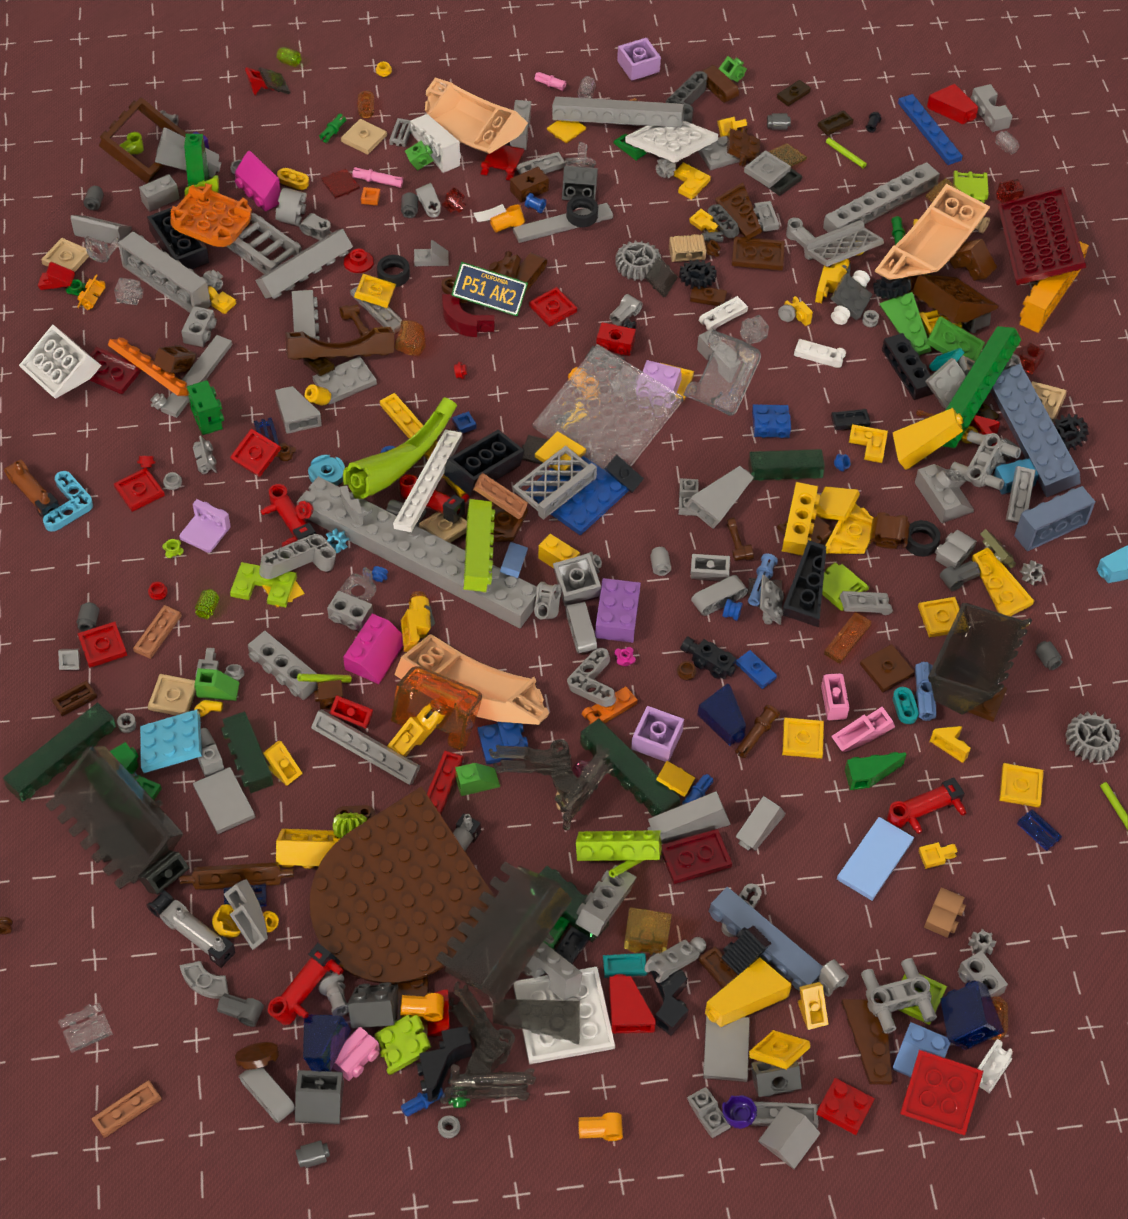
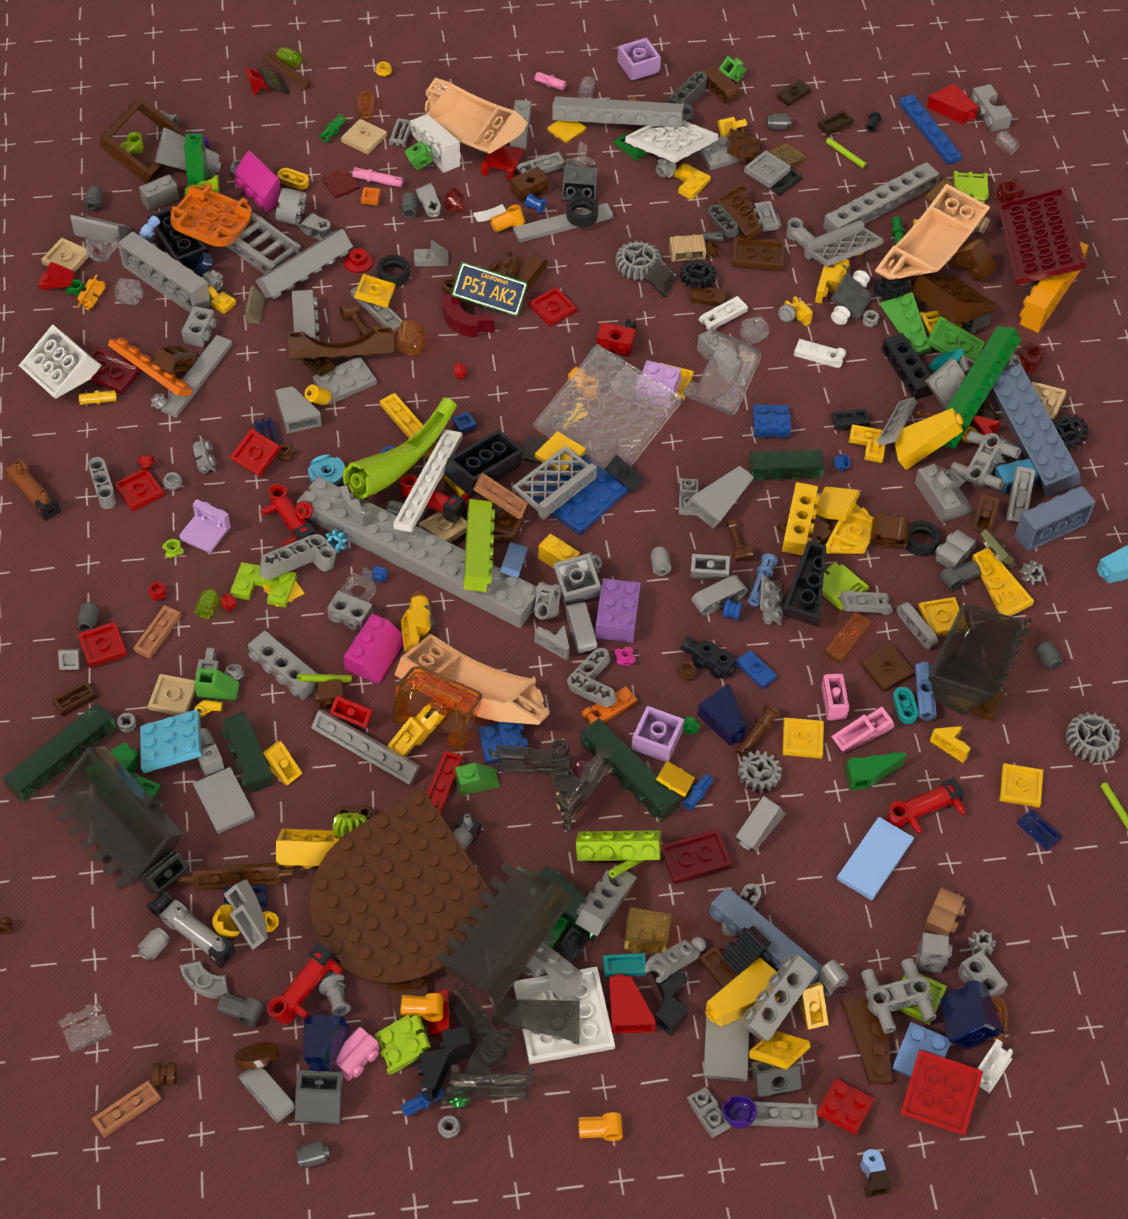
medium azure beam [43,471,93,531] -> none
green piece [186,380,224,435] -> none
dark grey slope [348,982,398,1028] -> none
light grey piece [610,294,643,326] -> none
light grey slope [647,792,731,844] -> none
yellow plate [689,209,719,232] -> none
light grey slope [758,1105,820,1169] -> none
yellow plate [919,842,957,869] -> none
none -> yellow pin [79,390,117,405]
none -> light grey beam [88,457,116,509]
none -> light grey brick [138,928,169,960]
none -> light blue plate [139,216,160,243]
none -> reddish brown wheel [152,1062,177,1086]
none -> dark blue plate [194,252,213,277]
none -> red plate [220,593,236,612]
none -> dark tan slope [245,286,265,324]
none -> reddish brown axle [263,51,310,89]
none -> light grey slope [535,626,569,661]
none -> green plate [683,717,700,734]
none -> light grey gear [738,750,782,793]
none -> light grey brick [740,955,817,1041]
none -> leg [860,1149,891,1198]
none -> light grey tile [878,397,917,446]
none -> light grey beam [897,602,938,649]
none -> light grey brick [916,933,952,974]
none -> reddish brown slope [972,493,1000,532]

